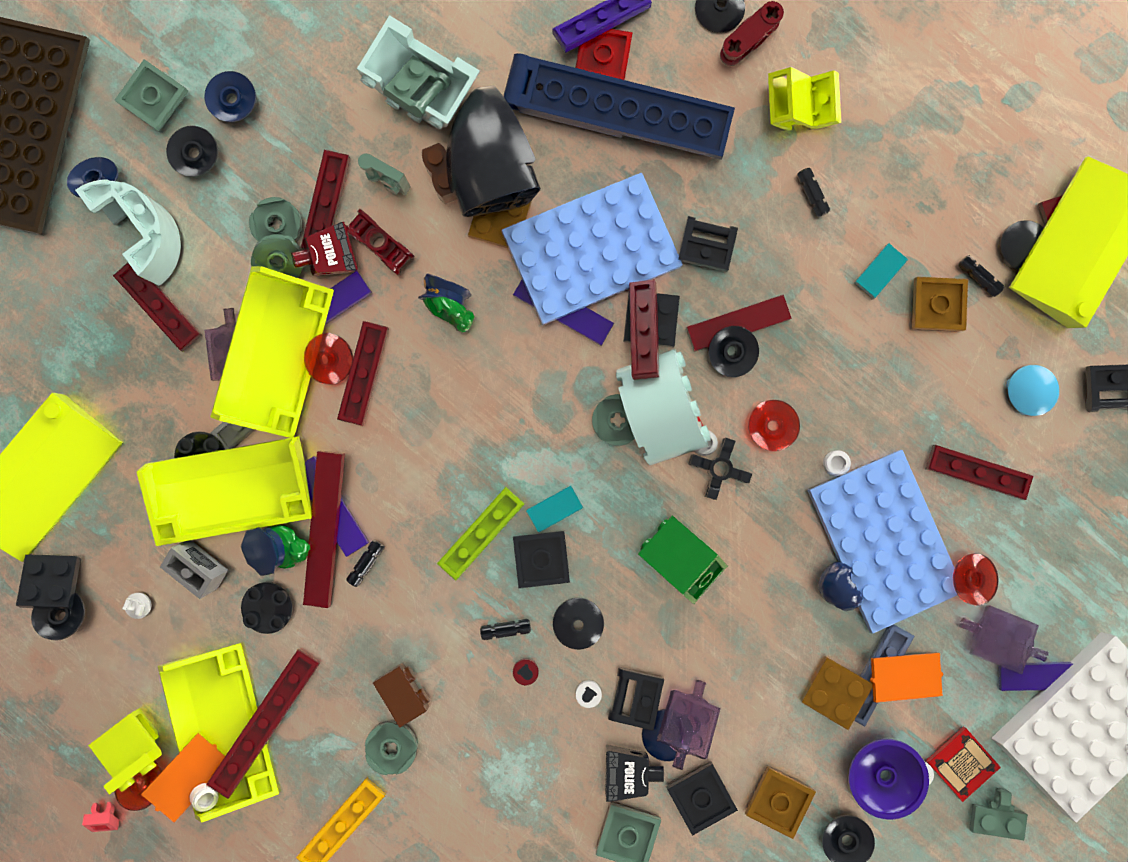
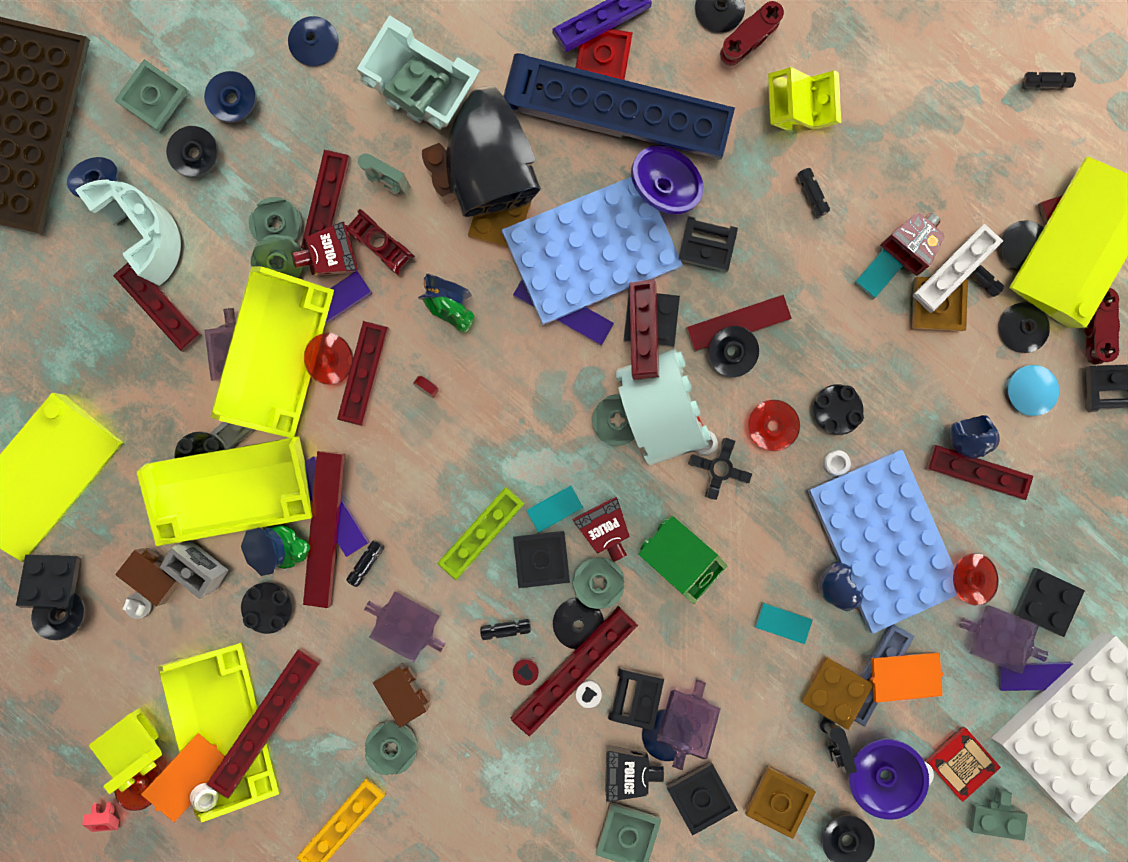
none -> reddish brown brick [115,548,180,607]
none -> dark blue dish [288,16,339,67]
none -> clear purple plate [364,591,446,662]
none -> dark red tile [413,376,439,398]
none -> dark red tile [510,606,638,737]
none -> dark red torso [572,497,630,562]
none -> sand green plate [572,557,624,609]
none -> dark purple dish [631,146,703,214]
none -> teal tile [754,602,813,644]
none -> black dish [813,384,864,435]
none -> black plate [818,716,857,775]
none -> dark red torso [880,213,945,277]
none -> white tile [912,223,1003,313]
none -> dark blue hair [950,415,1000,459]
none -> black dish [998,302,1050,353]
none -> black plate [1013,568,1085,637]
none -> black axle [1023,72,1076,88]
none -> dark red piece [1084,288,1120,365]

